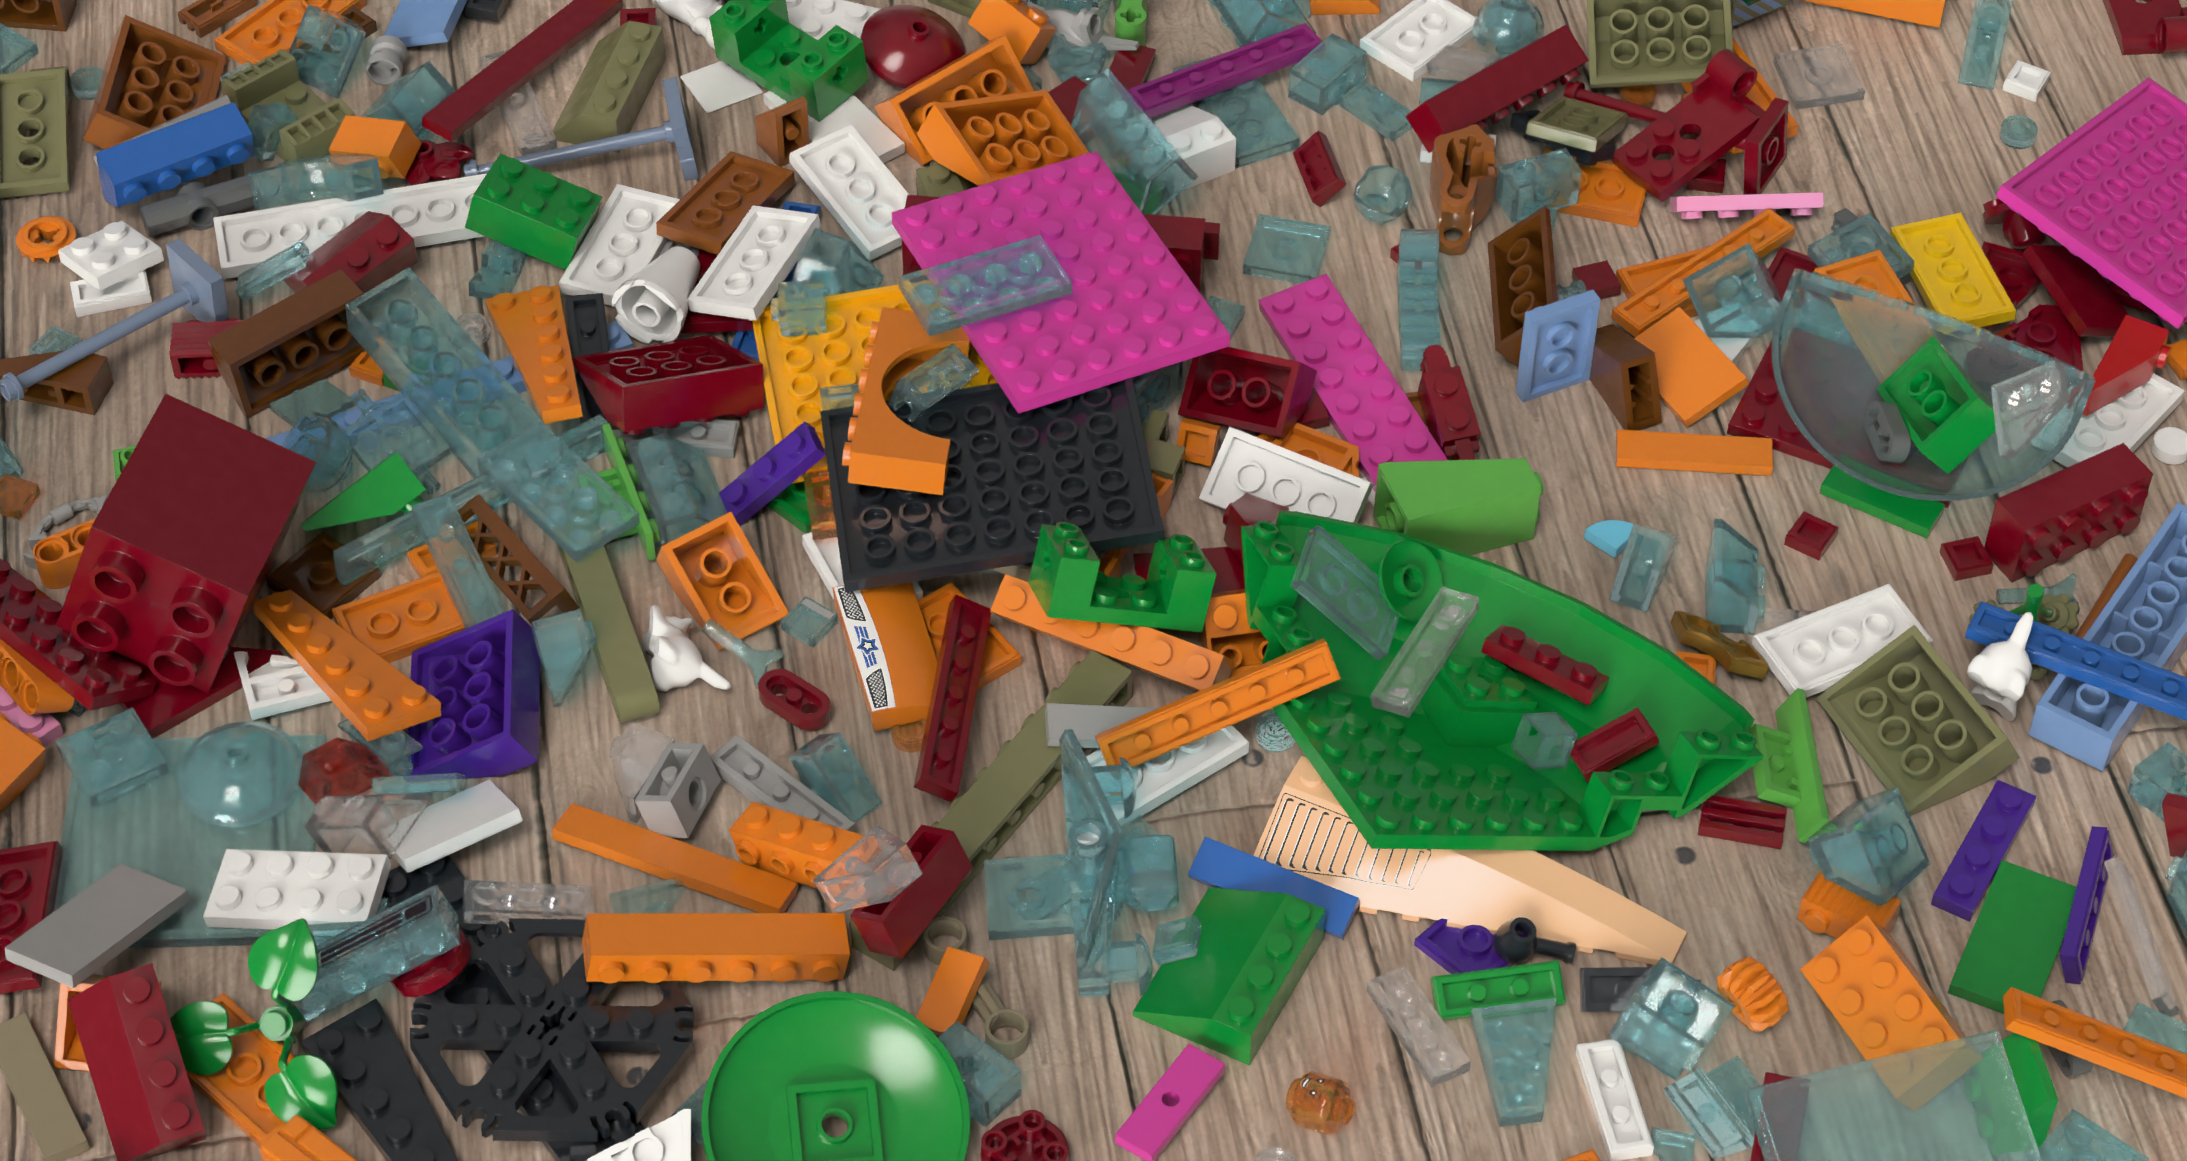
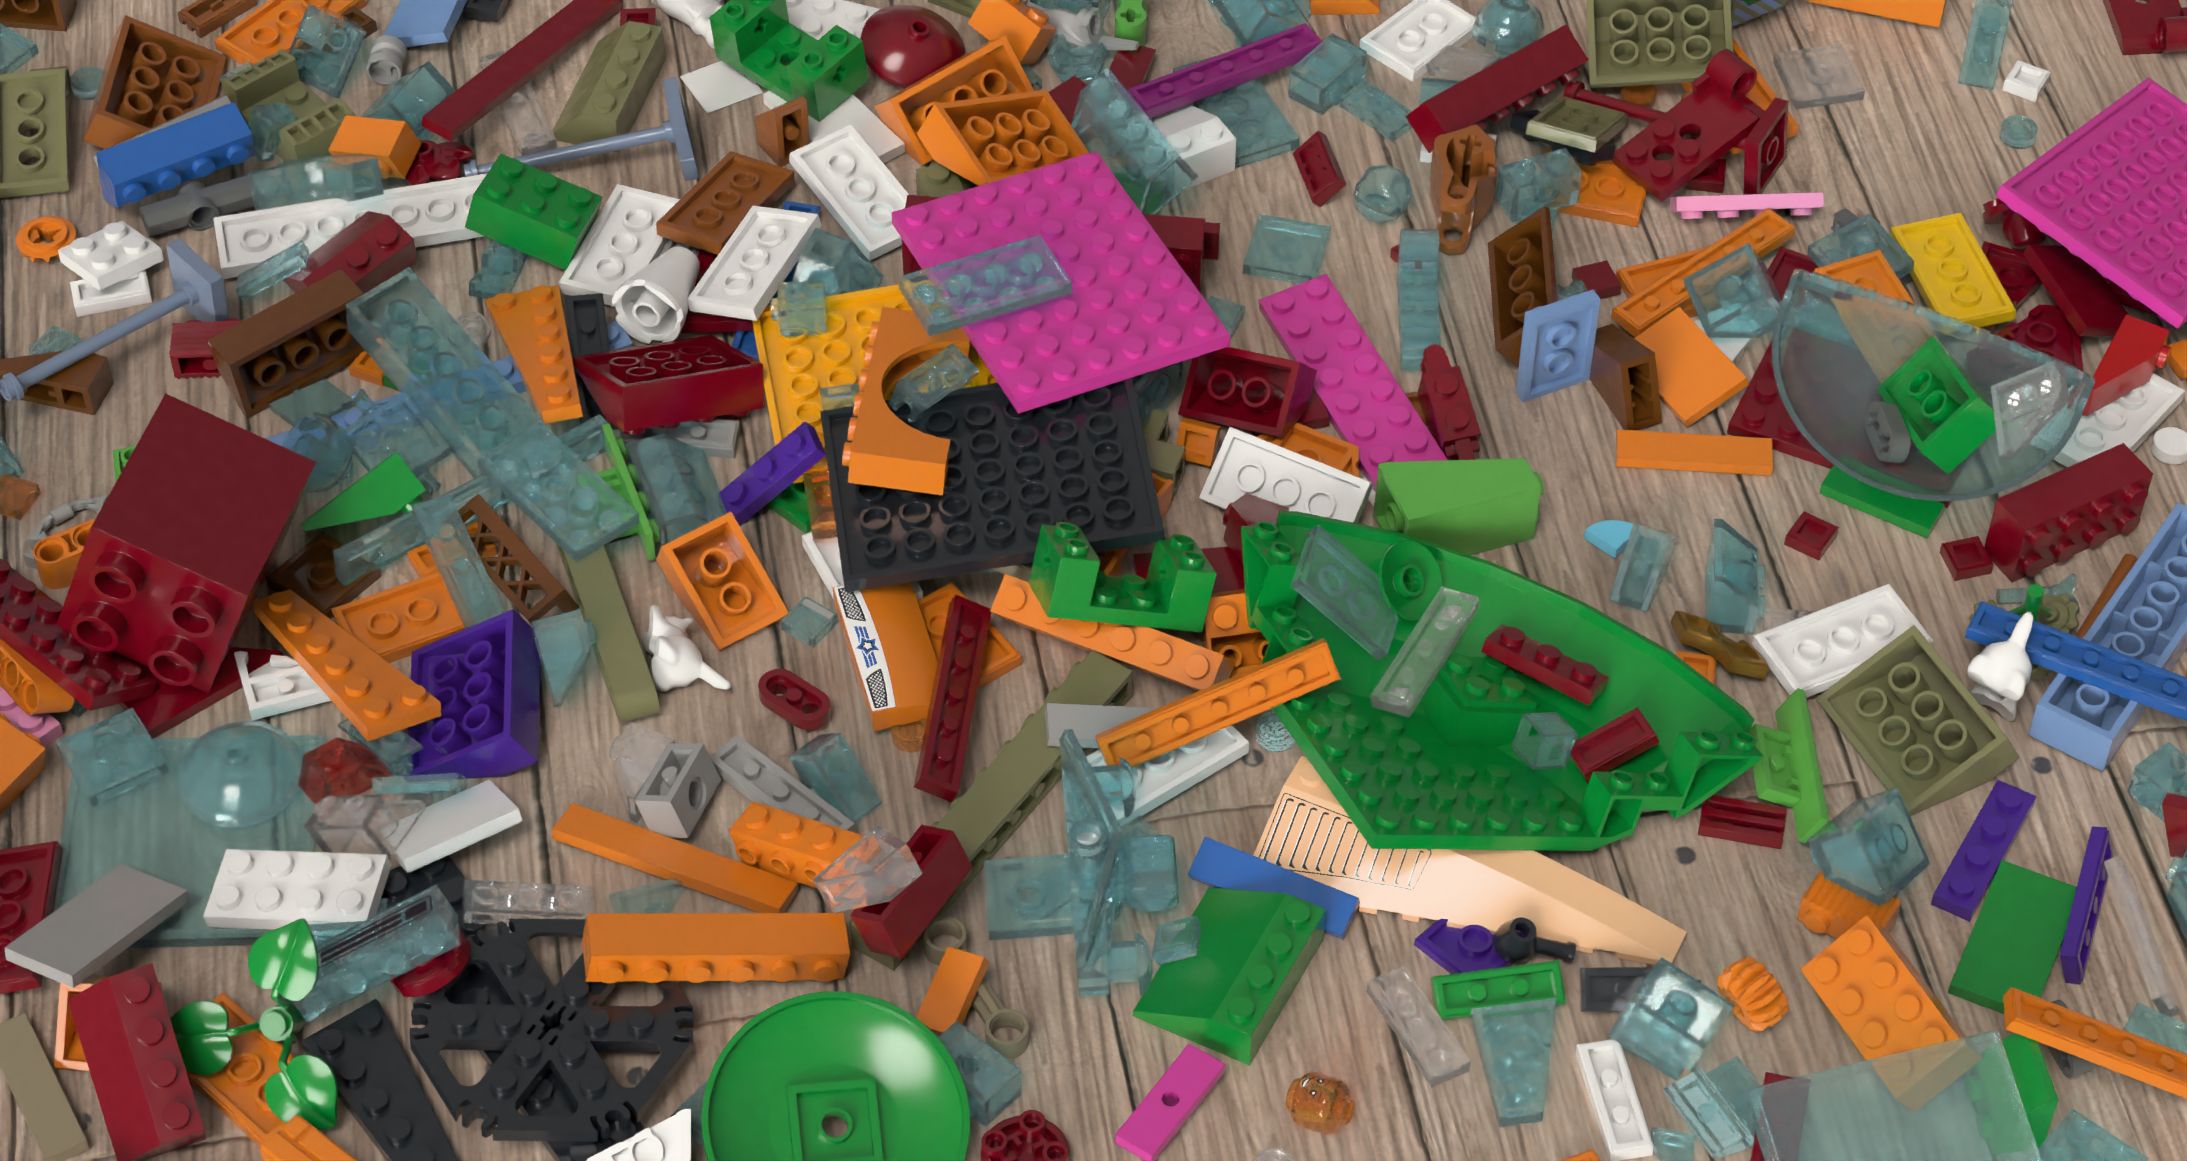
clear light blue piece [701,619,783,689] -> none

